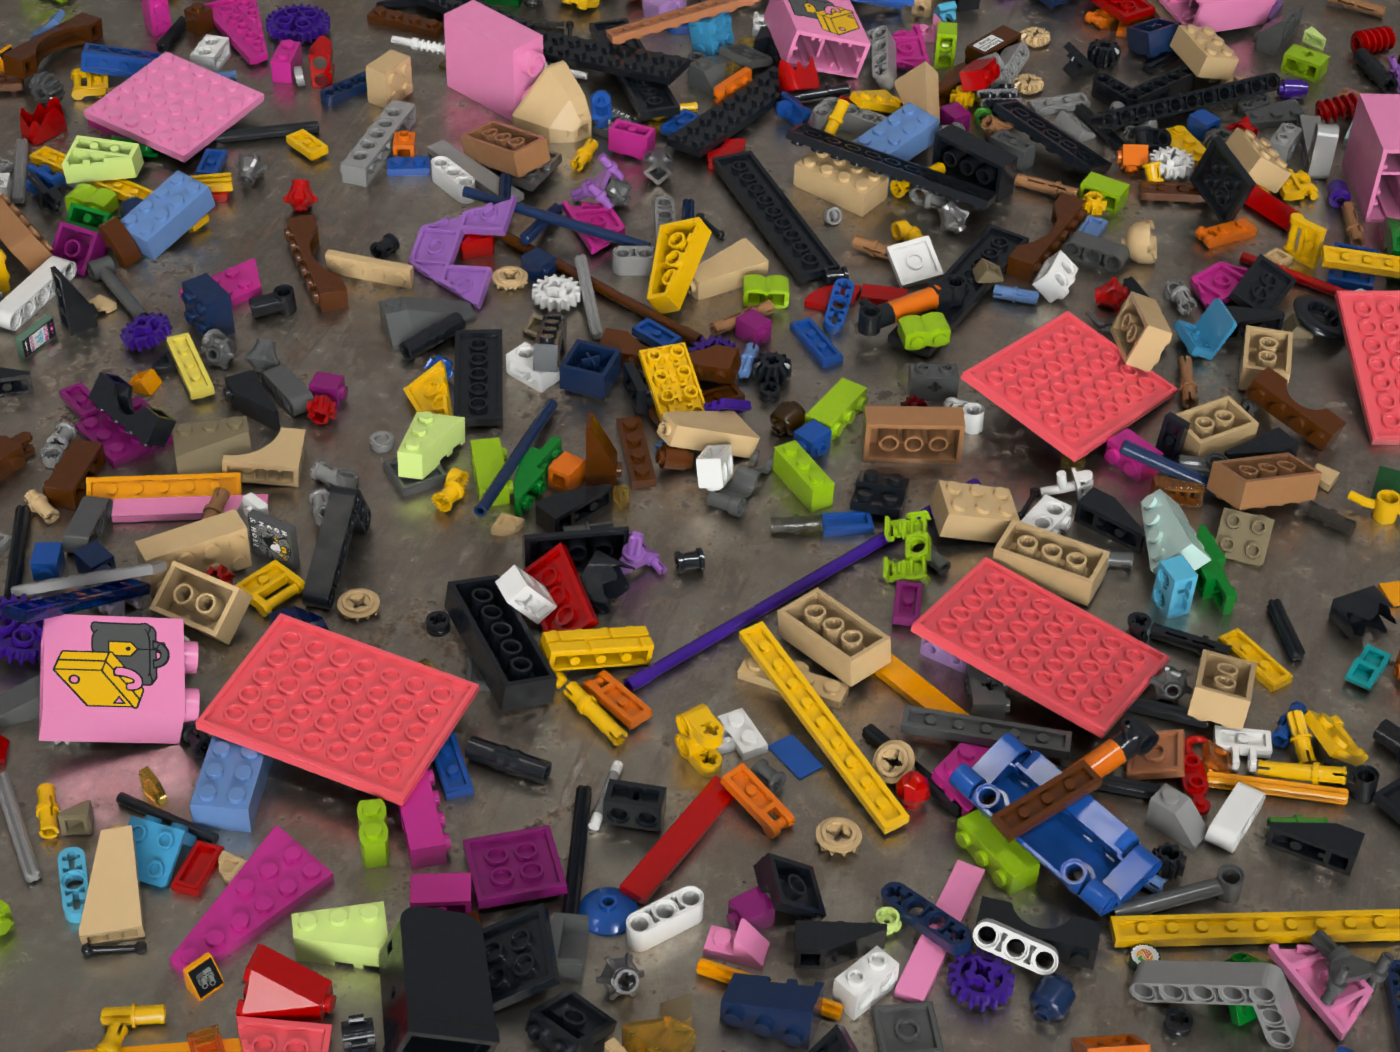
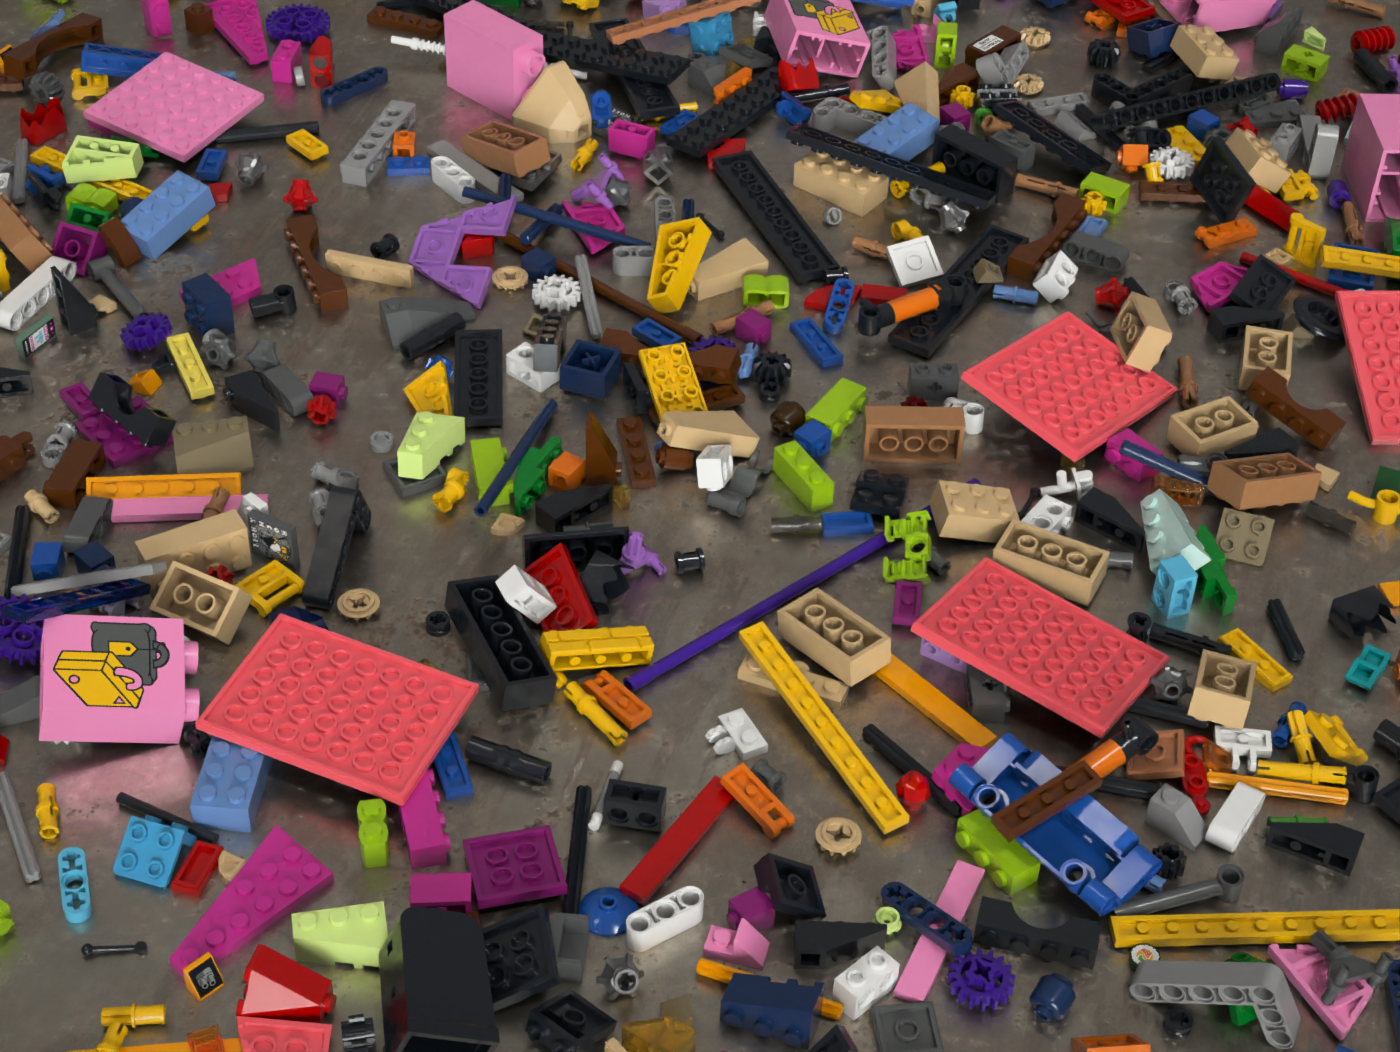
dark tan slope [58,800,94,836] -> none
tan slope [79,824,146,946] -> none
clear yellow tile [139,766,168,806] -> none
black axle [156,16,186,53] -> none
white brick [190,34,231,72] -> none
yellow tile [190,172,233,193] -> none
tan arch [222,427,306,487] -> none
tan brick [365,49,413,108] -> none
yellow piece [675,703,724,778] -> none
dark purple tile [704,398,752,414] -> none
blue sticker [768,734,824,779] -> none
yellow pin [824,99,850,135] -> none
tan gear [872,740,917,784] -> none
lime brick [897,312,951,350] -> none
dark grey plate [900,705,1072,760] -> none
red brick [959,57,1000,92] -> none
white beam [973,918,1059,975] -> none
black slope [1063,42,1099,78] -> none
tan cylinder [1122,219,1157,264] -> none
black plate [1155,412,1190,462] -> none
dark azure bracket [1173,298,1237,360] -> none

